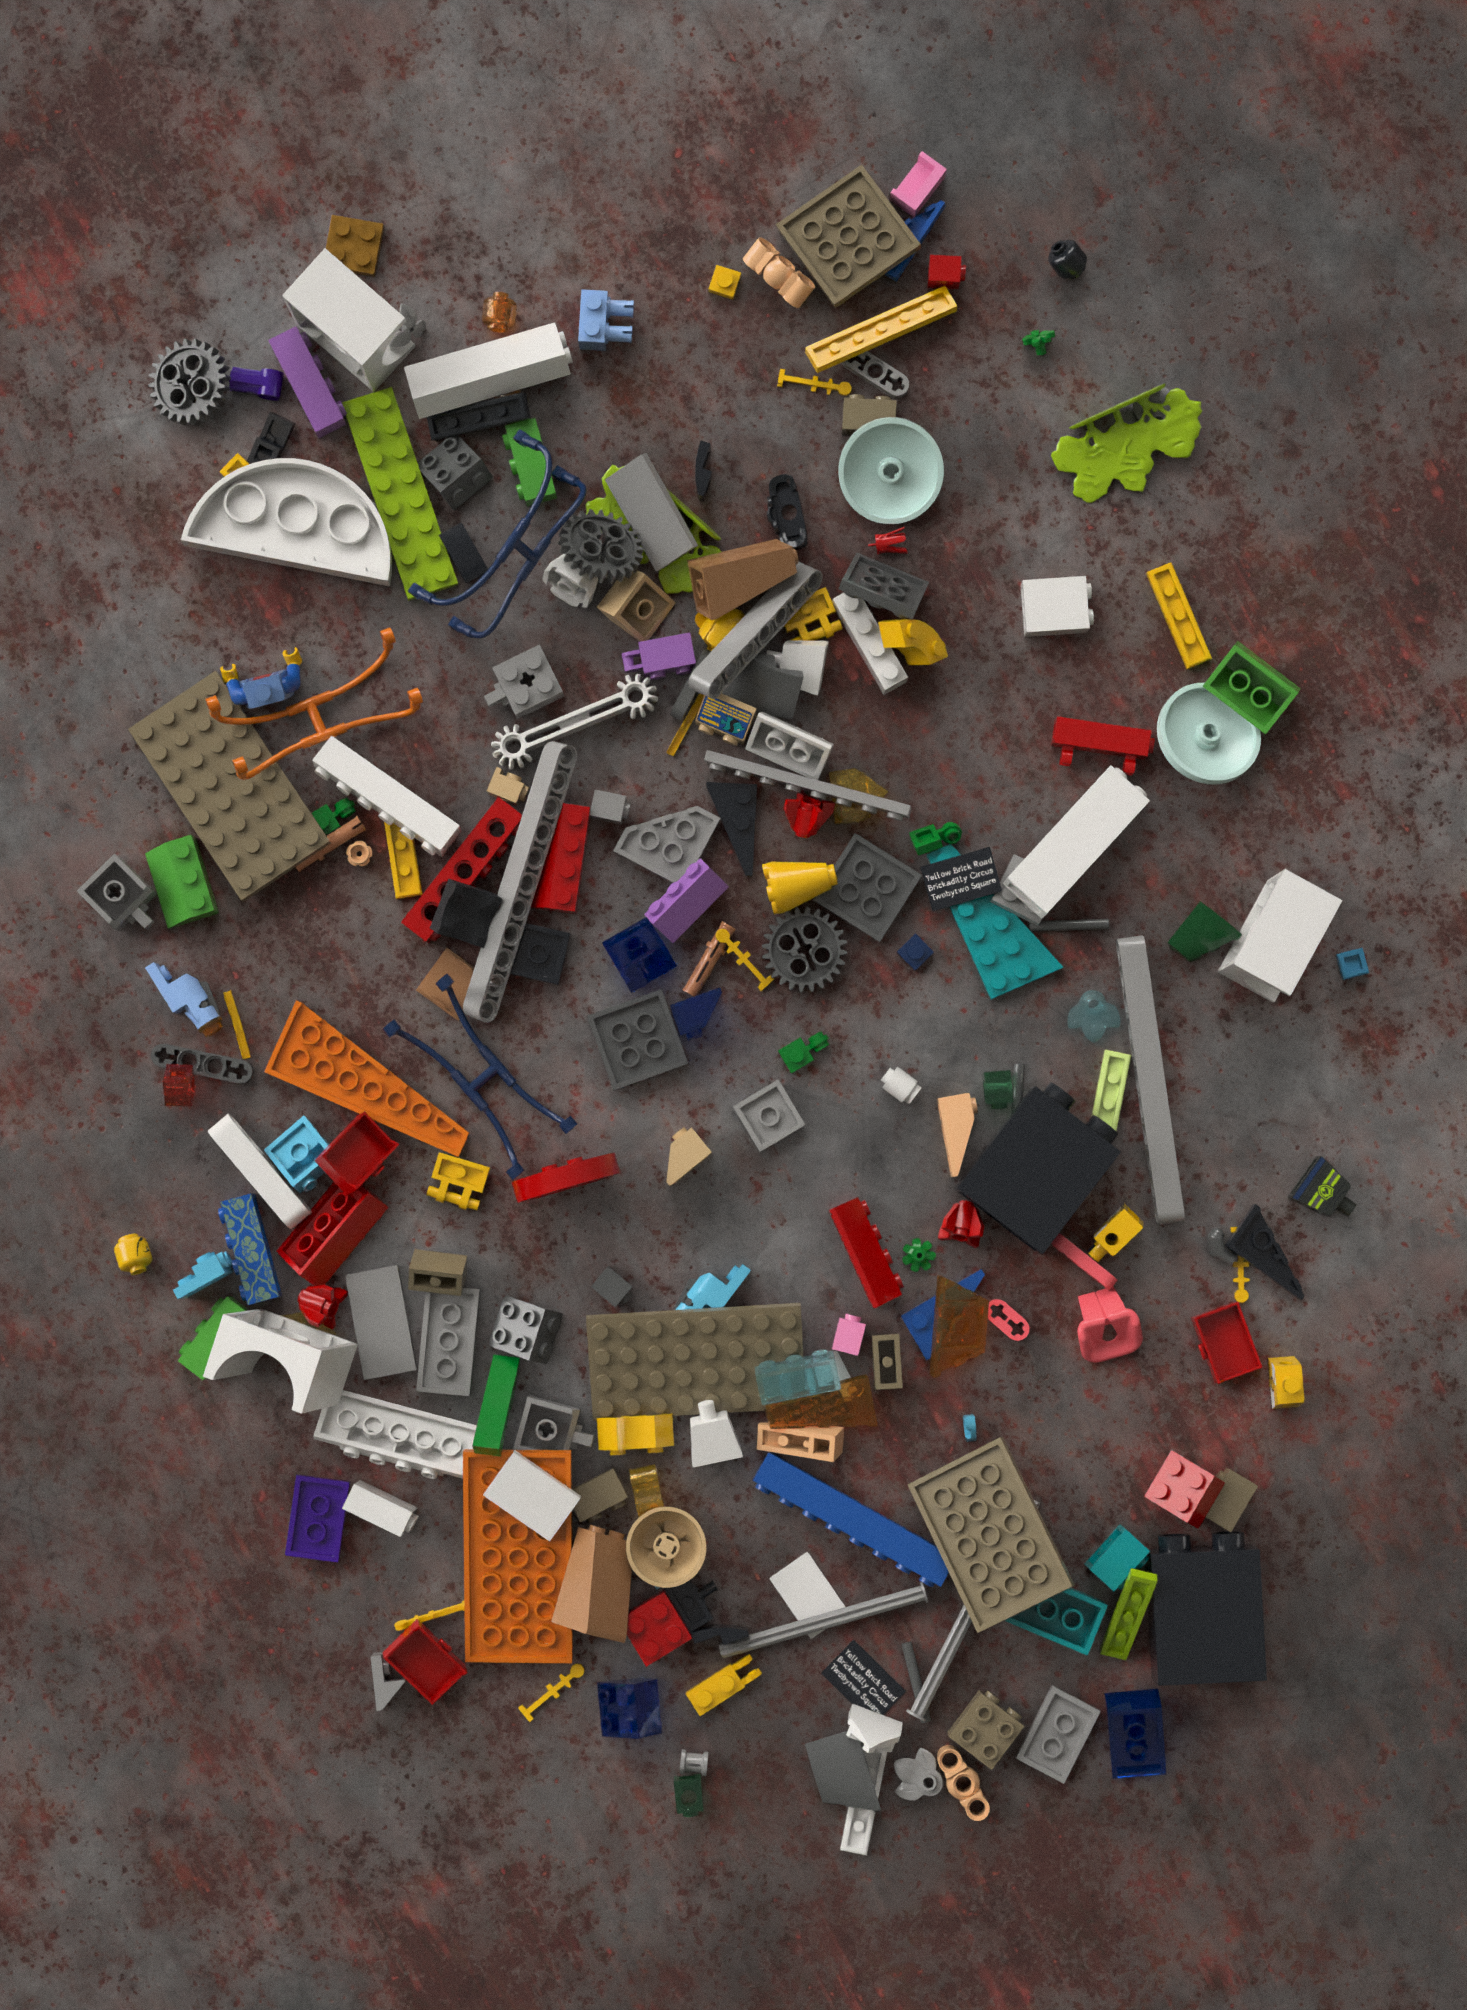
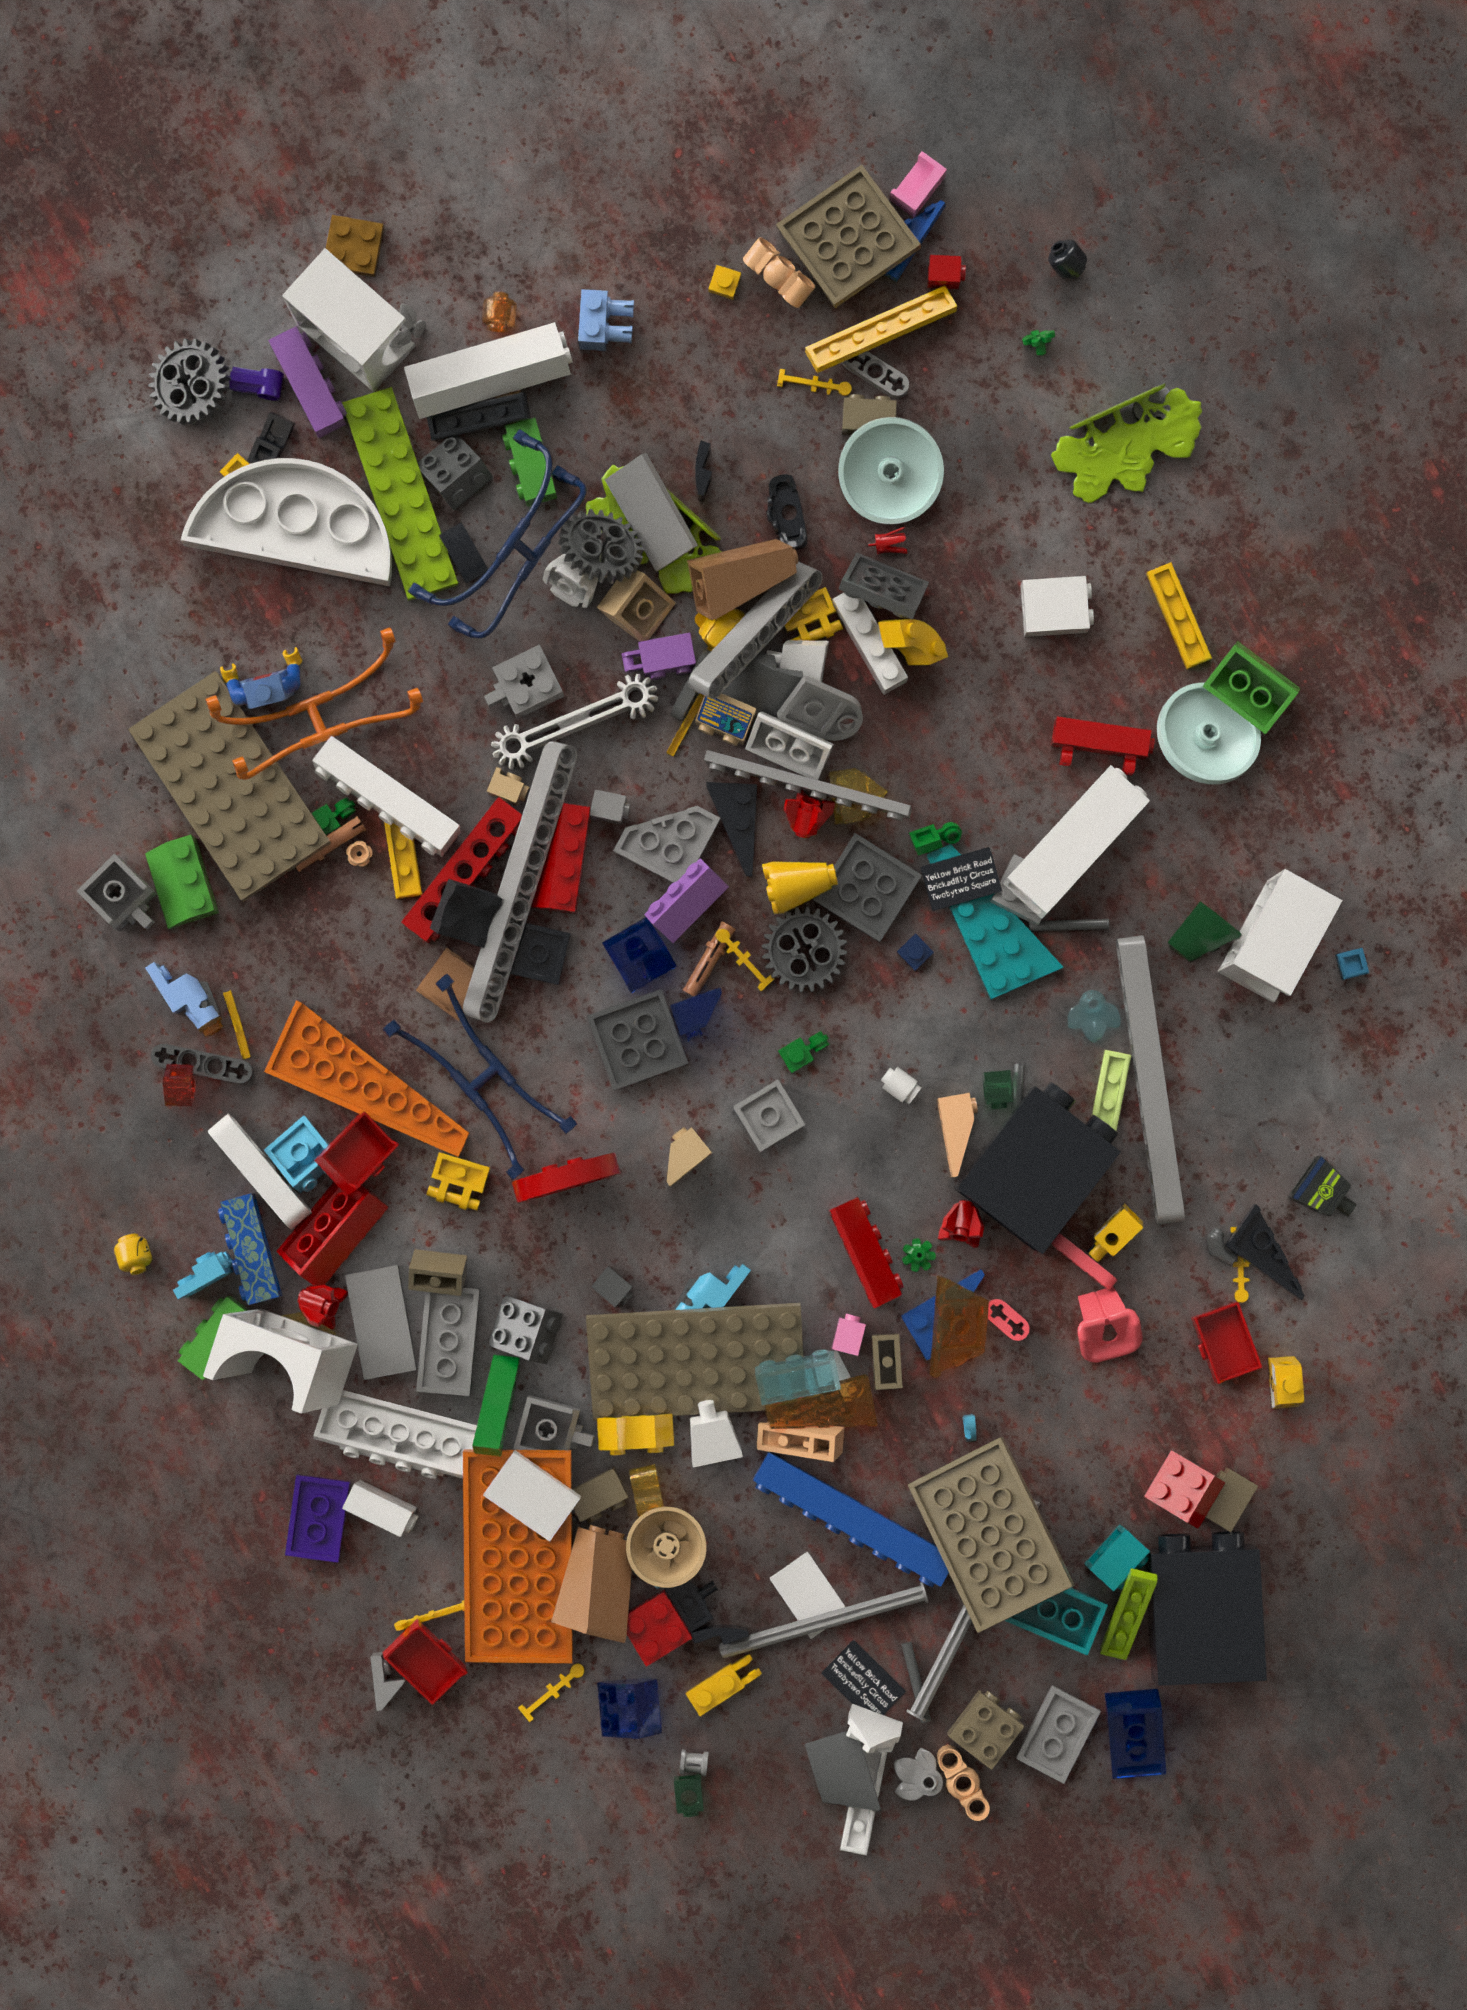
none -> light grey plate [777,675,863,741]

